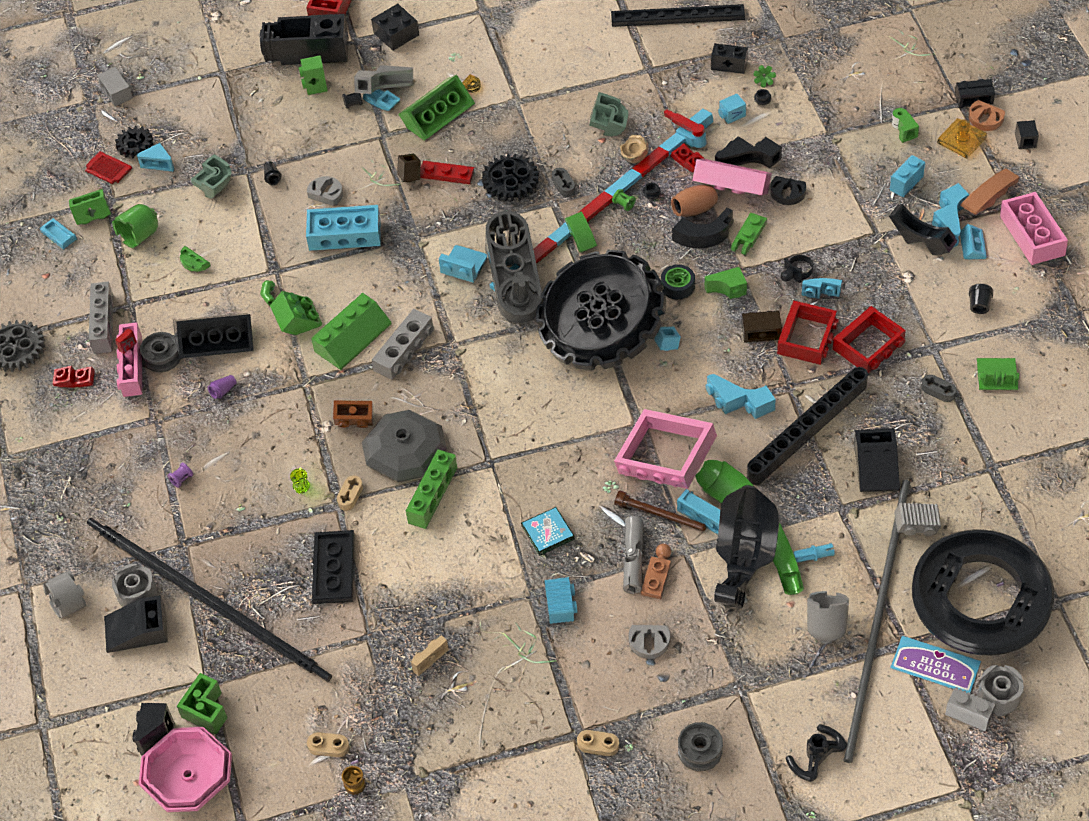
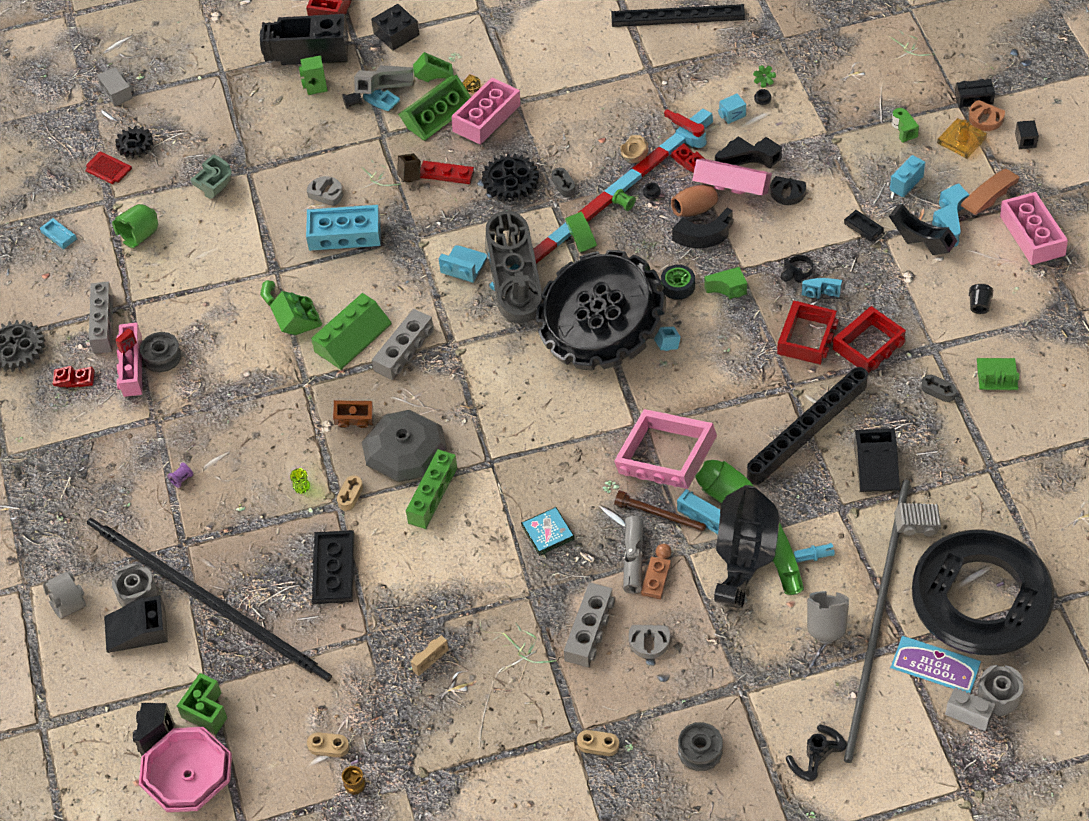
bright green brick [69,189,111,225] -> none
medium azure slope [137,143,174,172] -> none
black slope [173,313,254,358] -> none
bright green plate [180,246,210,272] -> none
medium lavender cone [208,375,237,399] -> none
black cone [264,161,281,185] -> none
medium azure brick [545,577,578,624] -> none
sand green brick [589,92,629,136] -> none
medium azure arch [705,374,776,419] -> none
black brick [711,43,748,74] -> none
bright green hinge [731,212,767,255] -> none
dark brown brick [741,311,782,343] -> none
medium azure slope [960,224,987,259] -> none
none -> bright green arch [413,52,454,82]
none -> bright pink brick [452,78,520,145]
none -> light grey brick [564,582,615,667]
none -> black plate [844,210,884,242]

